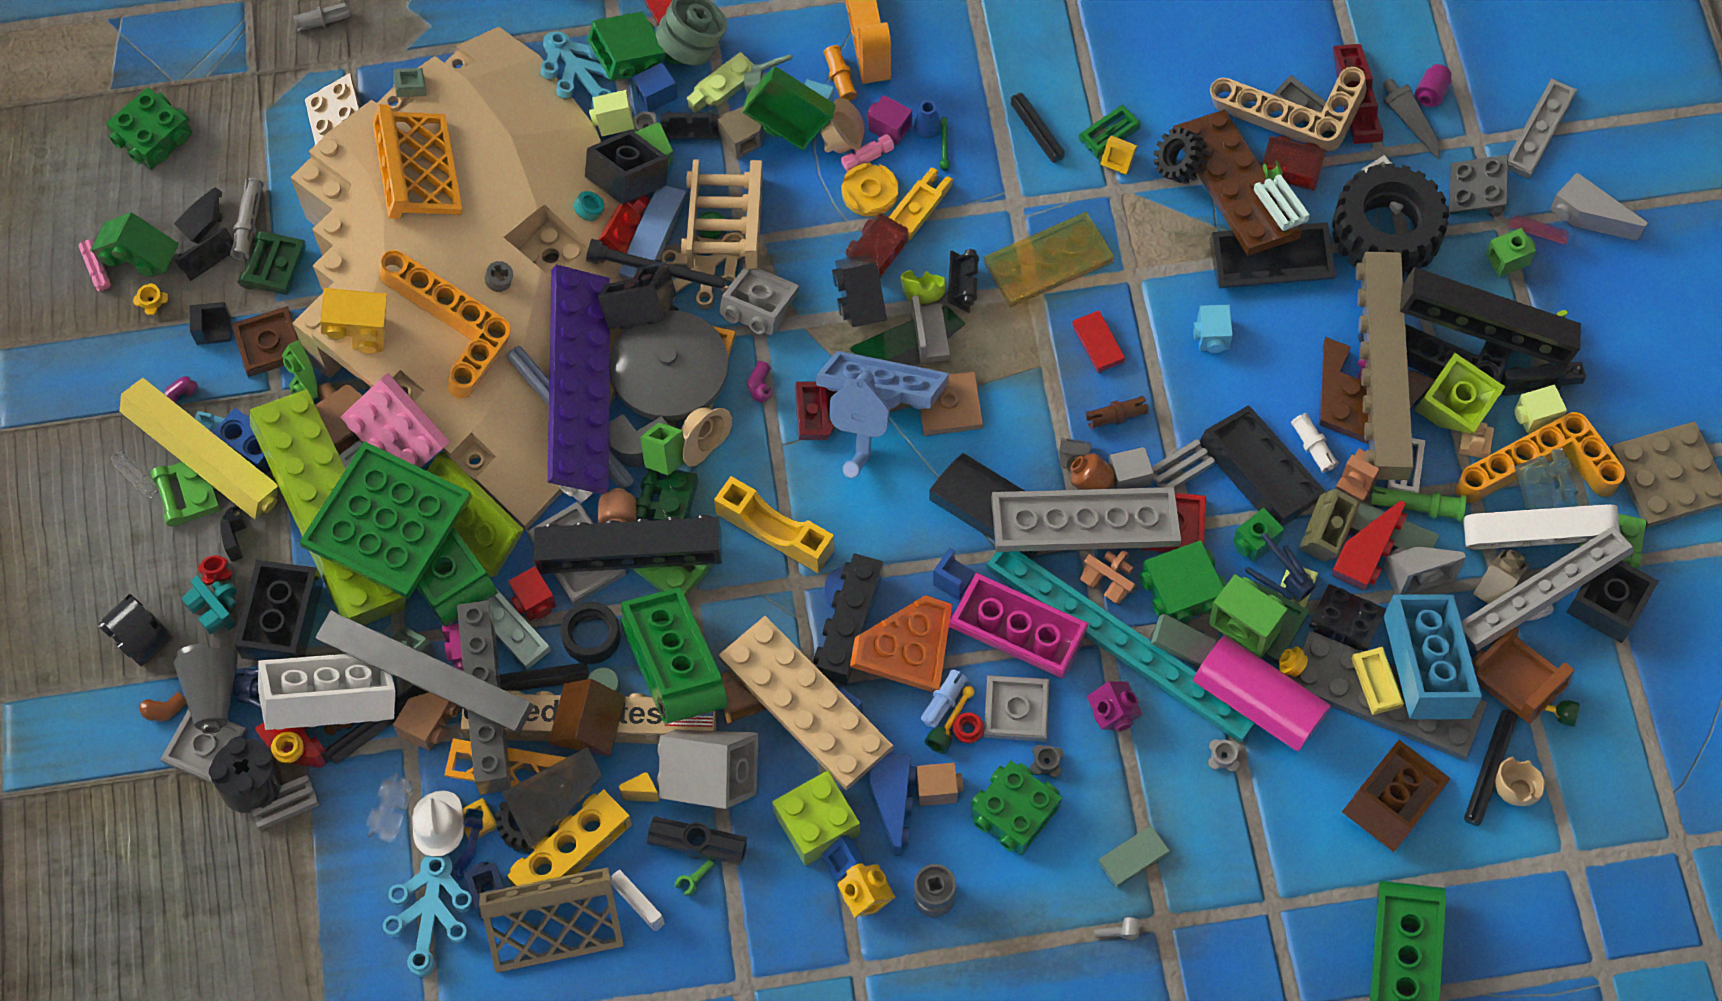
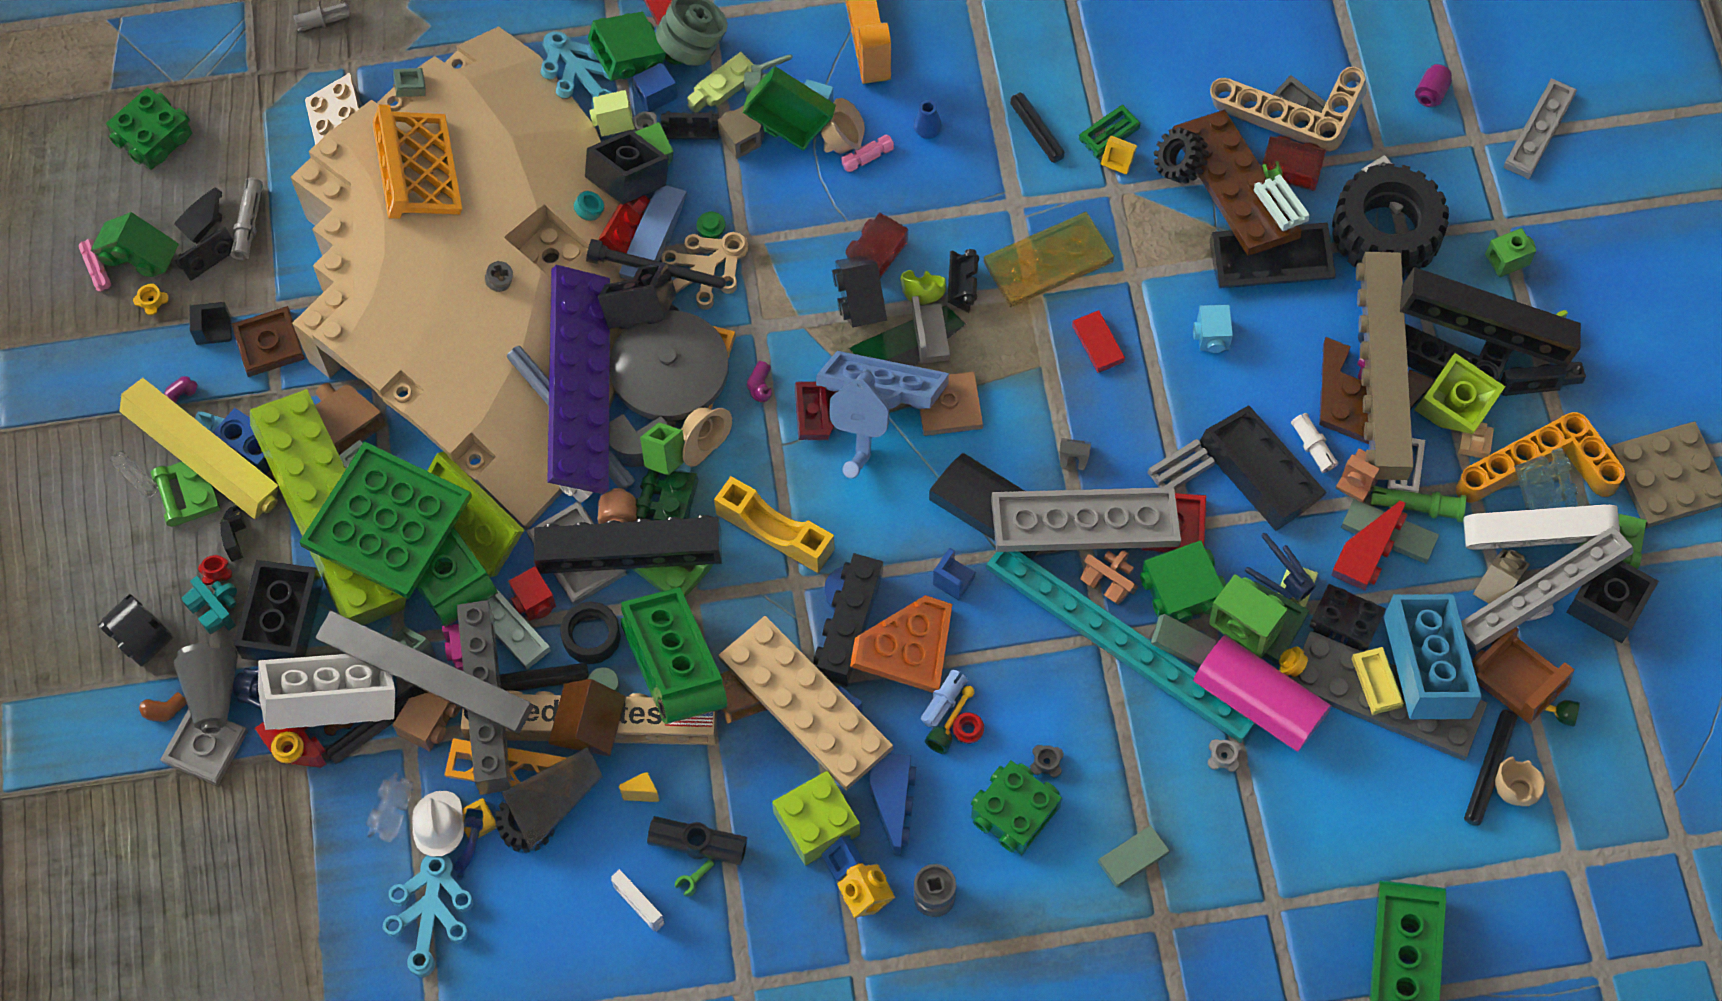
black brick [209,737,283,813] -> none
dark green plate [237,231,306,295] -> none
light grey tile [252,775,320,831] -> none
bright green slope [282,340,318,402] -> none
yellow brick [320,288,387,354] -> none
bright pink plate [340,373,450,468] -> none
light orange beam [379,250,511,398] -> none
dark blue brick [464,862,504,917] -> none
dark tan fence [479,867,624,973] -> none
yellow brick [507,789,632,911] -> none
light grey slope [657,730,758,809] -> none
tan fence [681,159,763,269] -> none
light grey plate [719,266,800,336] -> none
light orange pin [823,45,857,101] -> none
yellow tile [842,163,898,216] -> none
magenta brick [867,95,912,146] -> none
yellow hinge [886,167,954,240] -> none
medium nougat brick [916,763,963,806] -> none
green hinge [939,117,950,170] -> none
dark pink brick [949,573,1089,679] -> none
light grey tile [984,675,1050,742] -> none
dark orange head [1070,453,1116,490] -> none
reddish brown pin [1086,395,1148,430] -> none
magenta brick [1087,681,1143,732] -> none
light grey hand [1094,917,1141,941] -> none
light grey panel [1109,447,1154,489] -> none
green brick [1233,508,1284,563] -> none
olive brick [1299,489,1360,562] -> none
dark red slope [1333,43,1383,144] -> none
reddish brown slope [1342,740,1451,852] -> none
dark grey bar [1383,78,1439,160] -> none
light grey slope [1383,546,1466,595] -> none
dark grey hinge [1449,155,1508,216] -> none
clear pink tile [1509,214,1569,245] -> none
yellowish green brick [1515,385,1567,433] -> none
light grey slope [1550,173,1648,241] -> none

